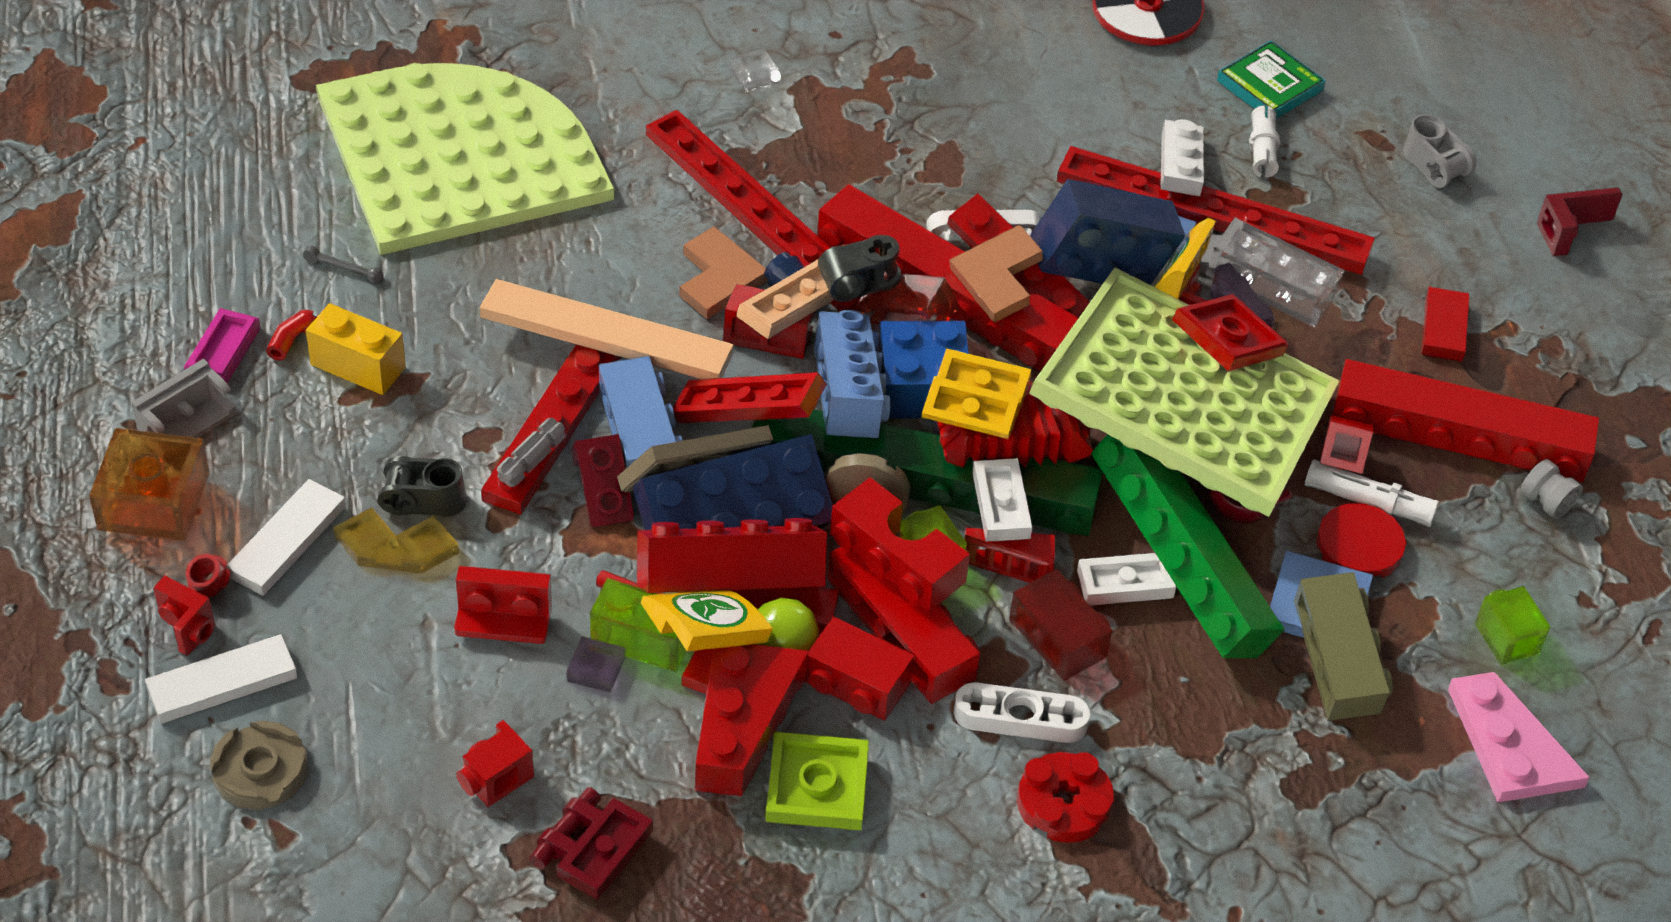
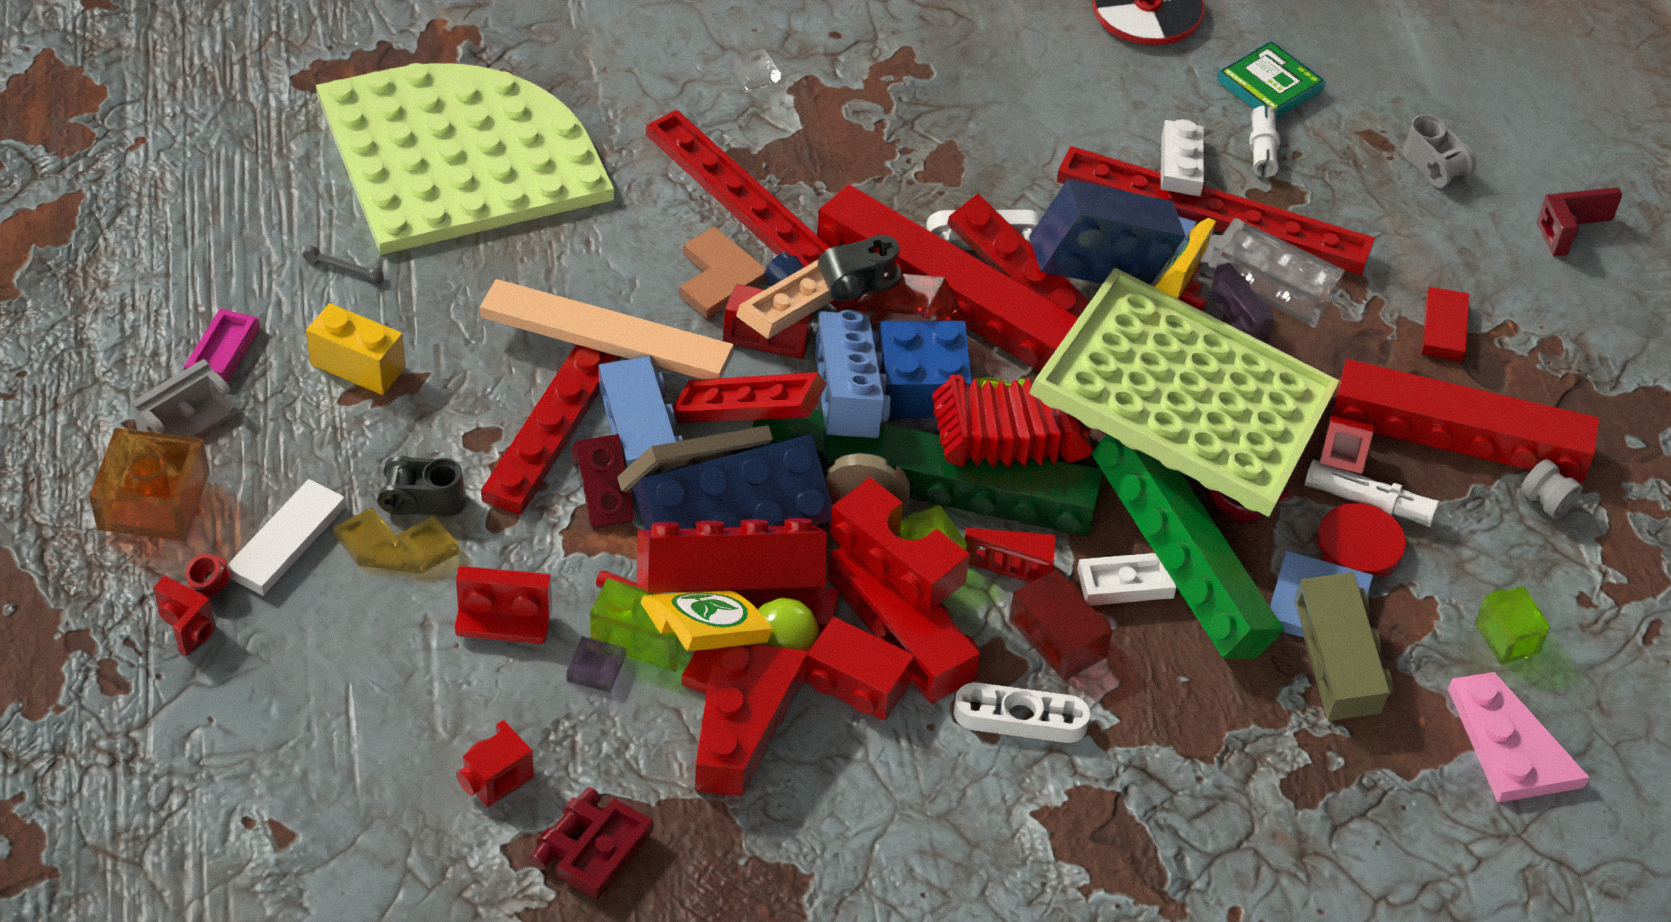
white tile [145,634,297,724] -> none
dark tan tile [210,721,309,810] -> none
red arm [266,310,317,361] -> none
light grey axle [497,418,565,487] -> none
lime plate [765,732,869,830] -> none
yellow slope [922,348,1031,439] -> none
nougat tile [950,225,1043,323] -> none
white plate [972,458,1032,542] -> none
red plate [1017,752,1114,843] -> none
red tile [1172,294,1289,371] -> none

